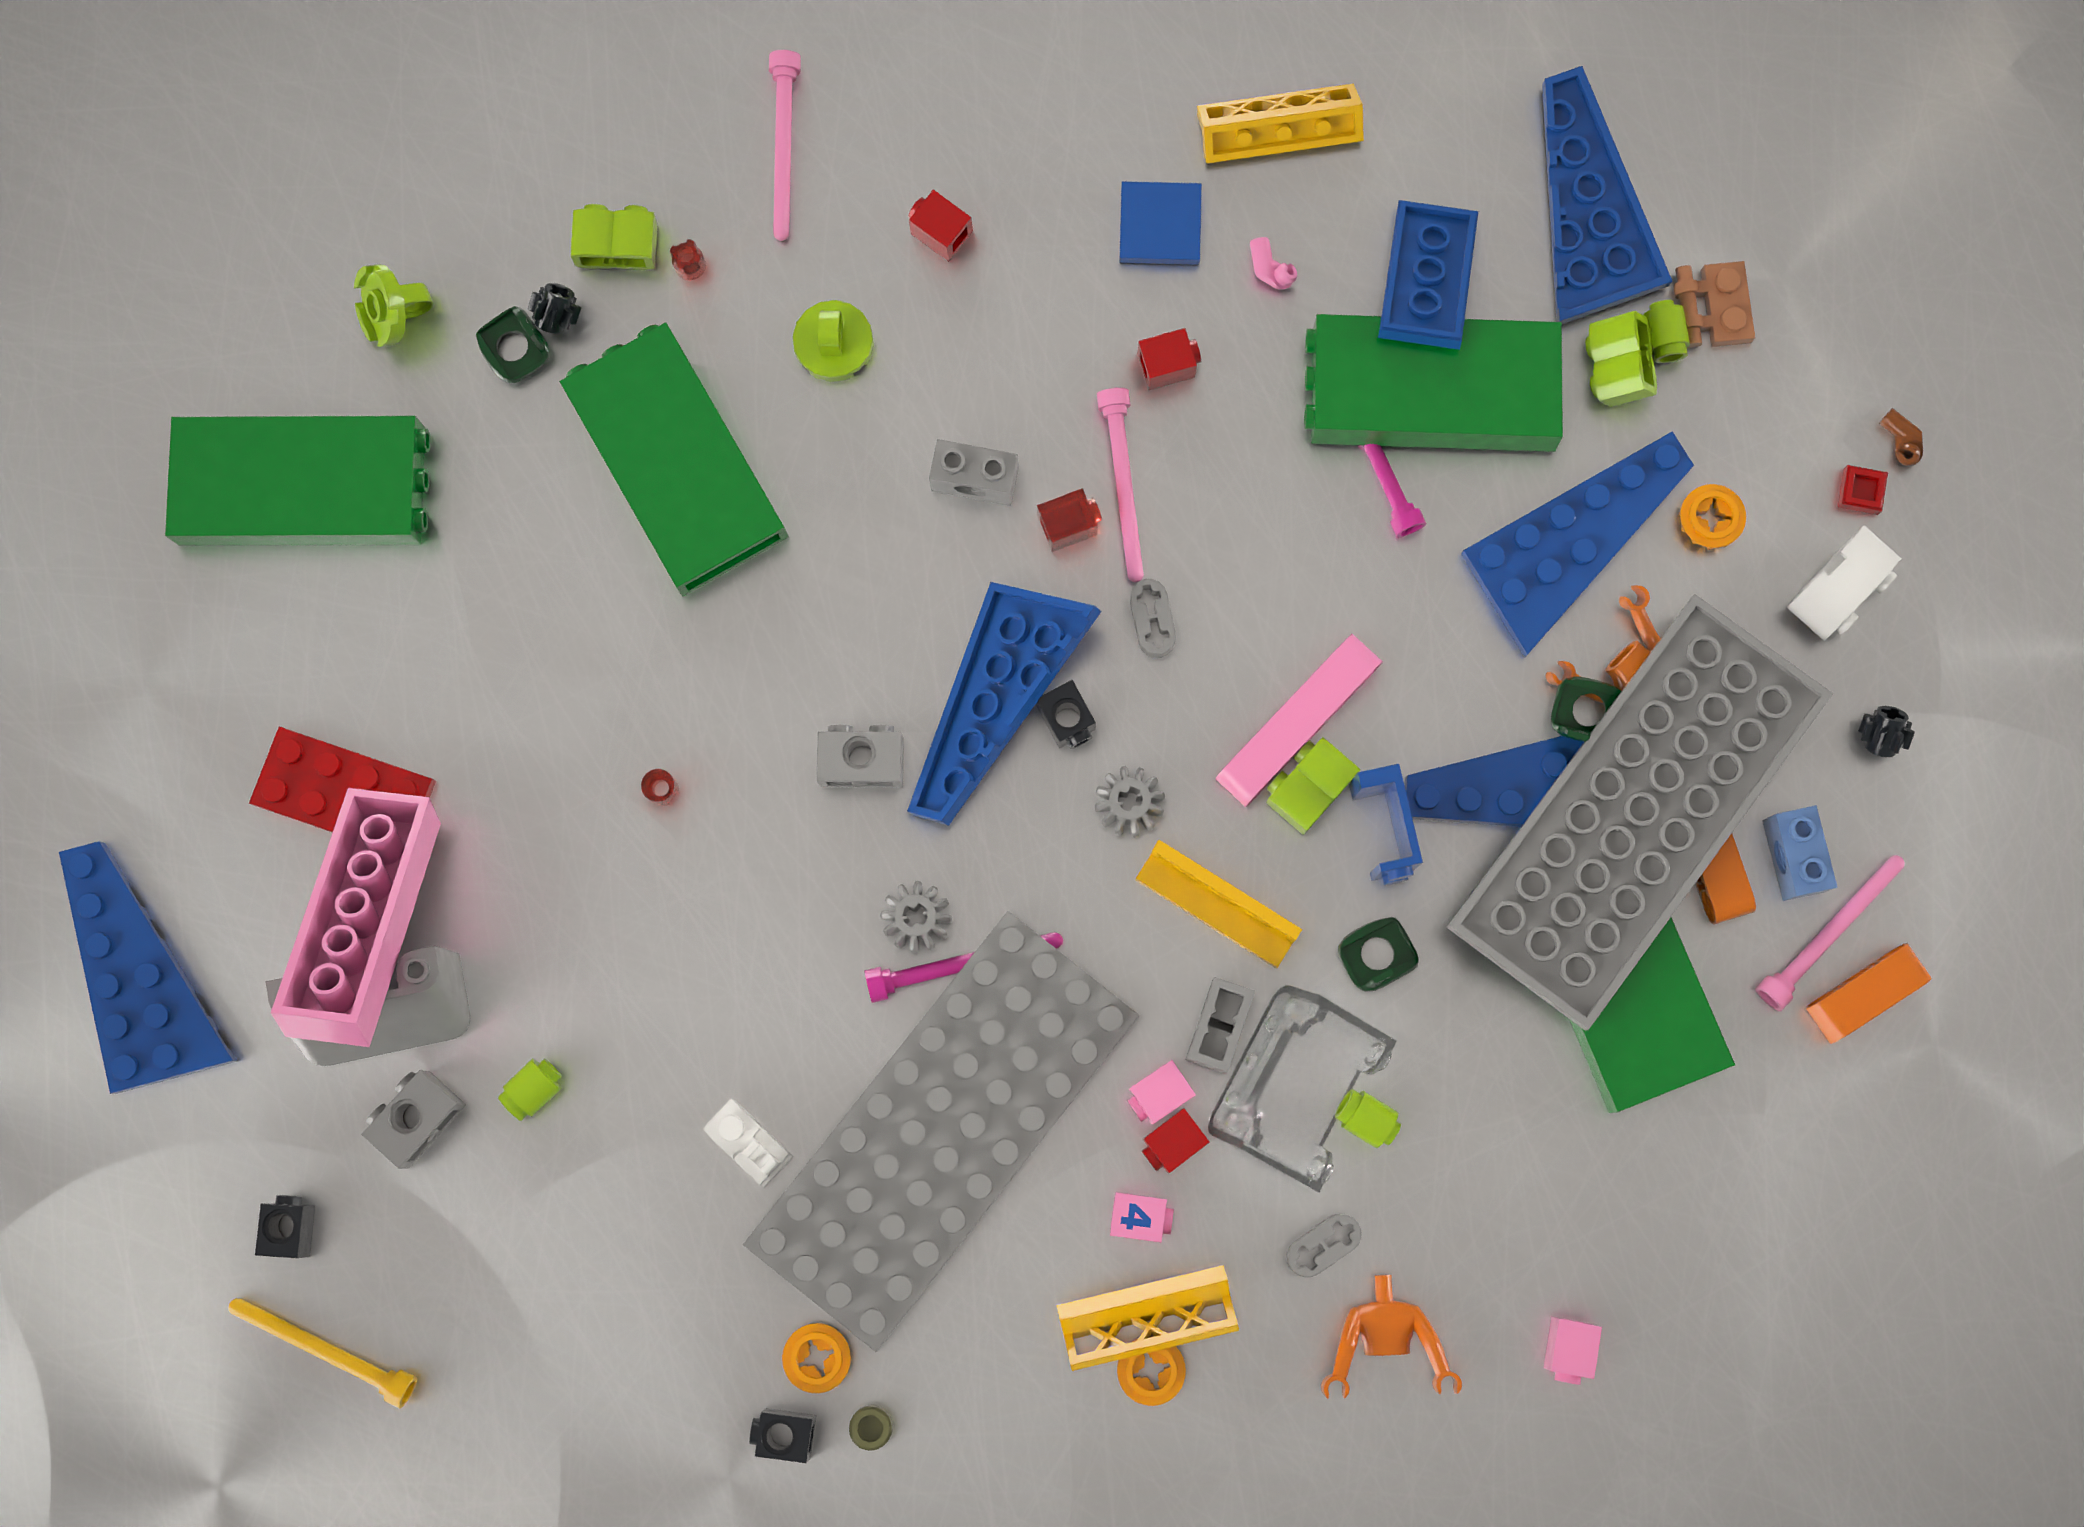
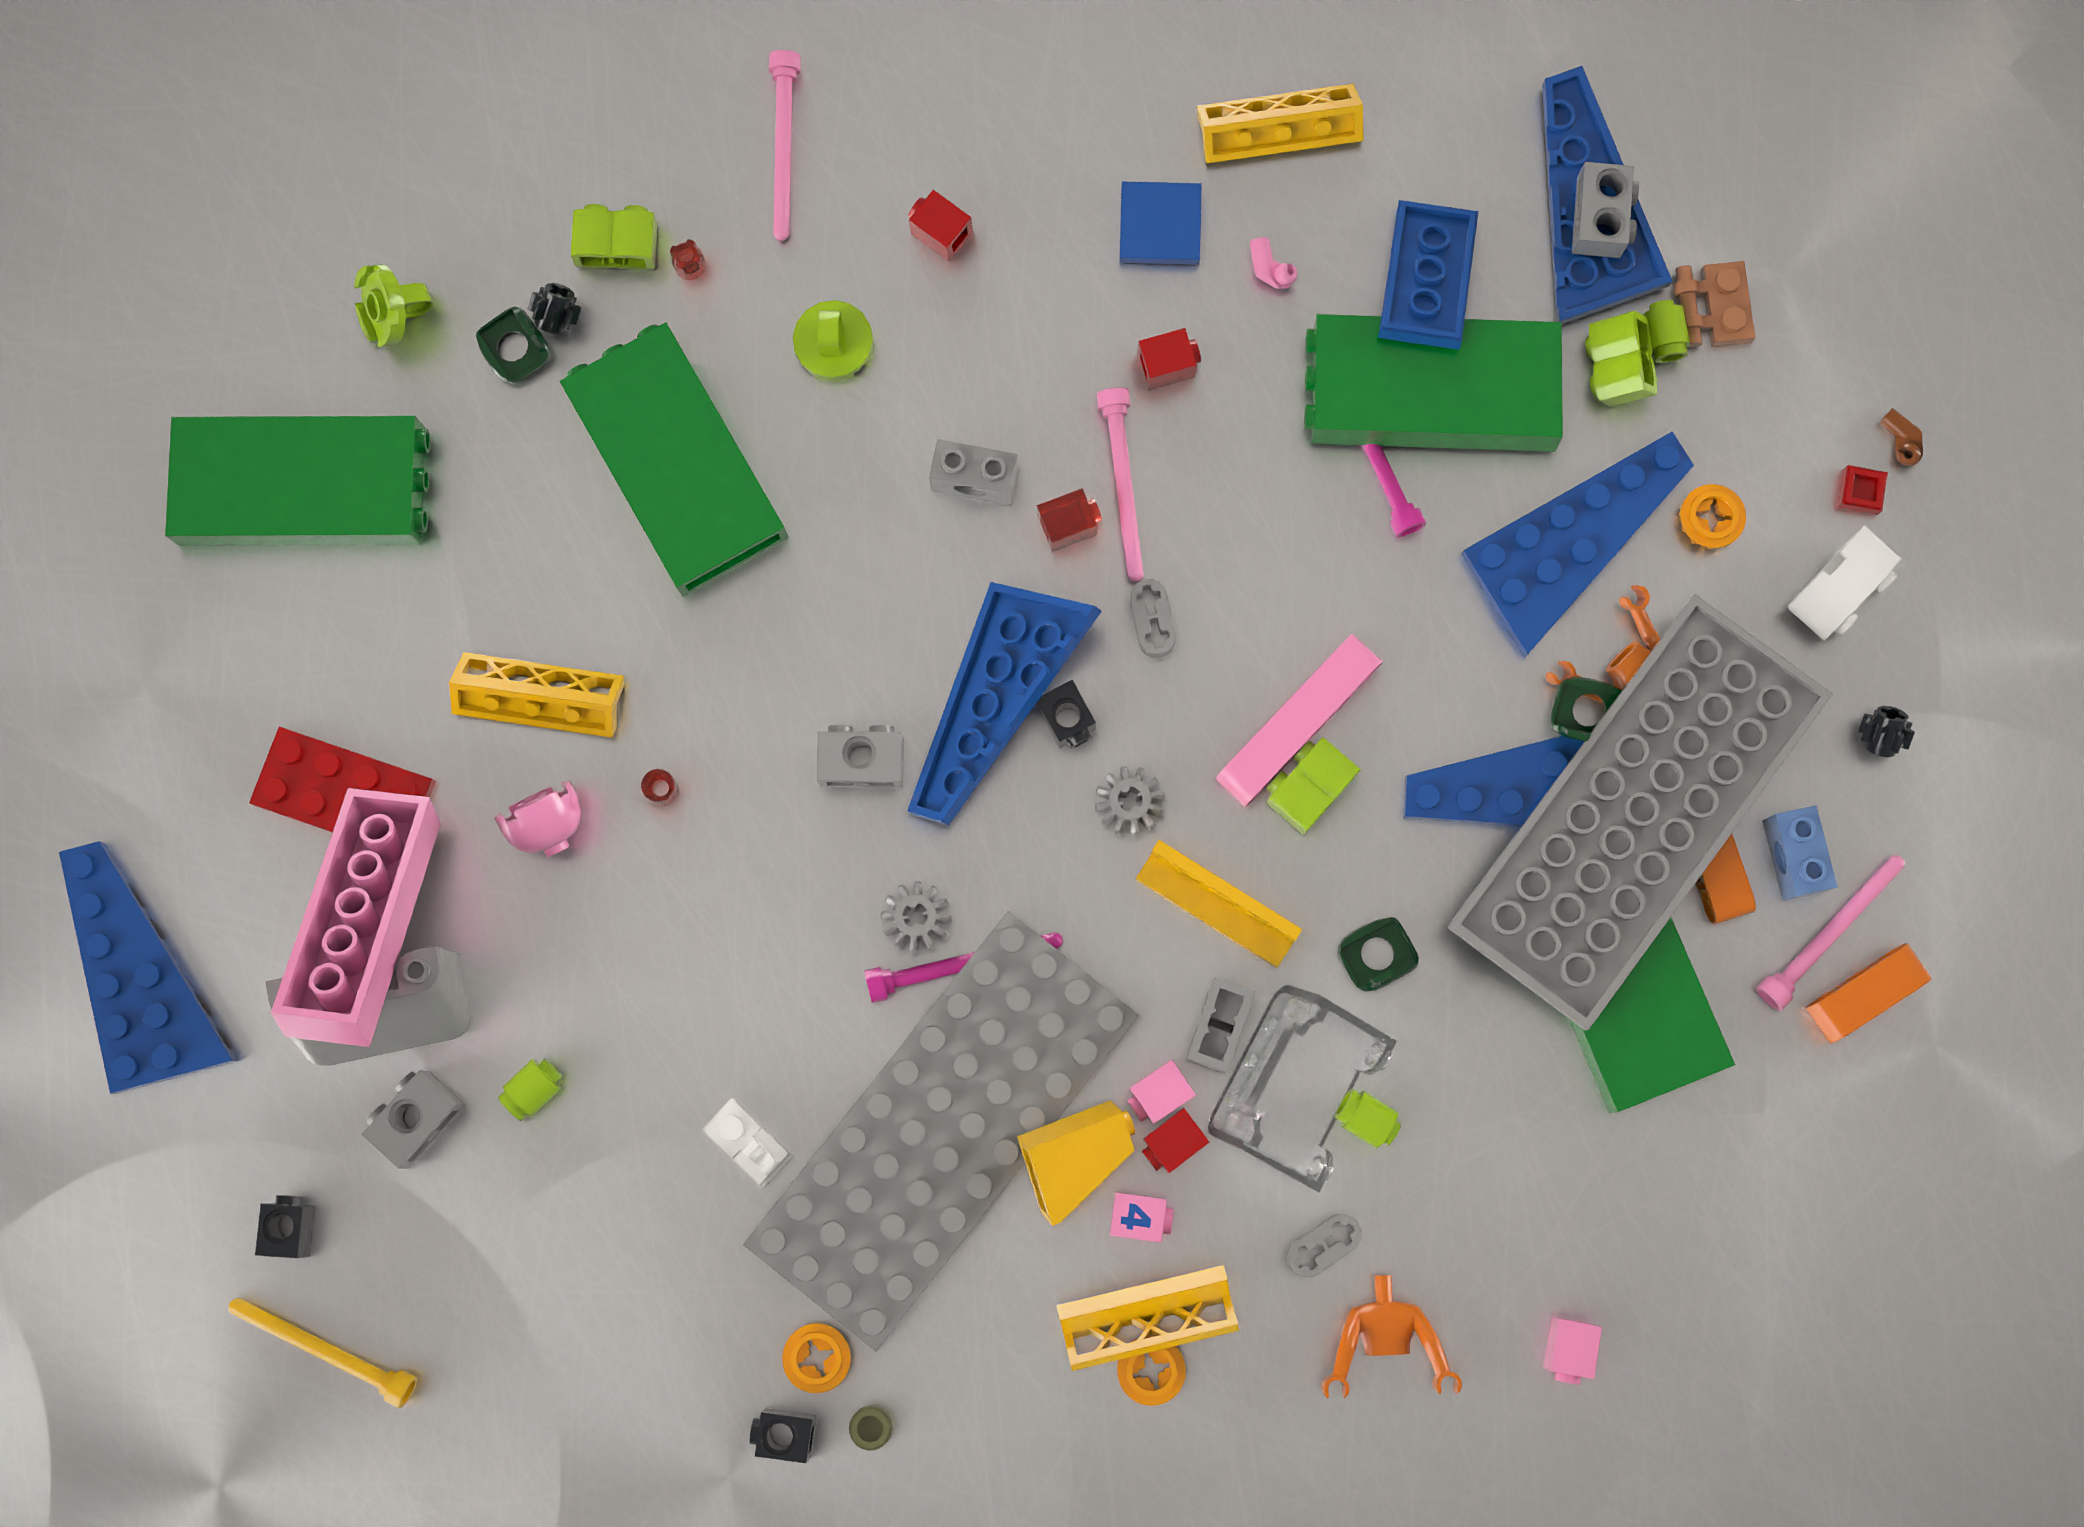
blue panel [1349,764,1423,885] -> none
none -> yellow fence [449,652,624,738]
none -> bright pink cylinder [494,781,581,857]
none -> yellow slope [1017,1100,1135,1226]
none -> light grey brick [1572,162,1639,258]

